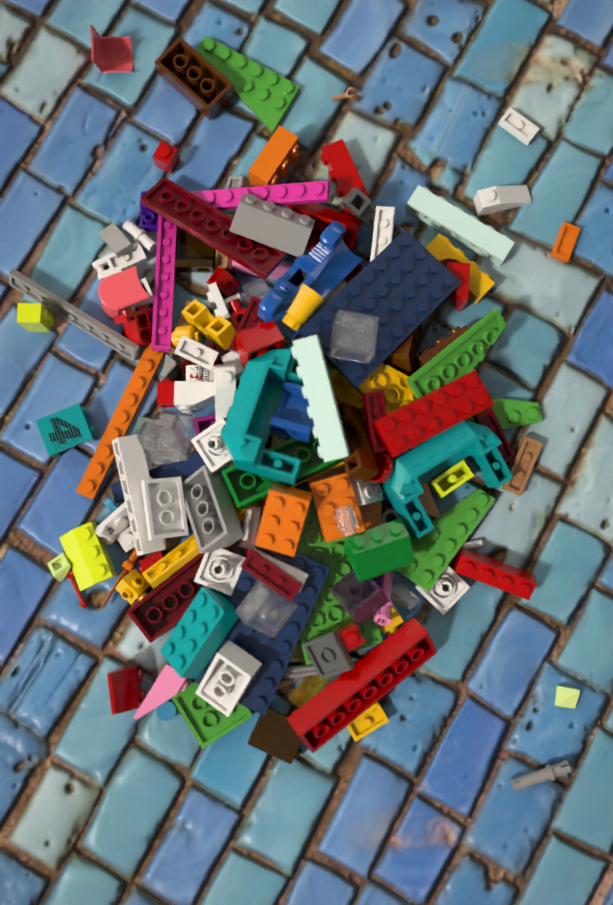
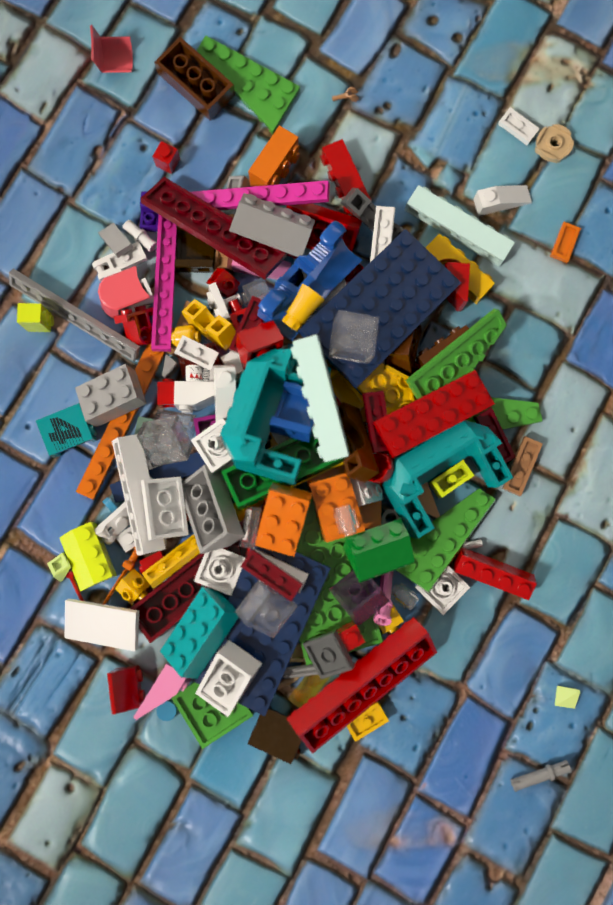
none -> white tile [65,599,139,651]
none -> light grey brick [75,364,147,427]
none -> tan plate [535,124,574,163]

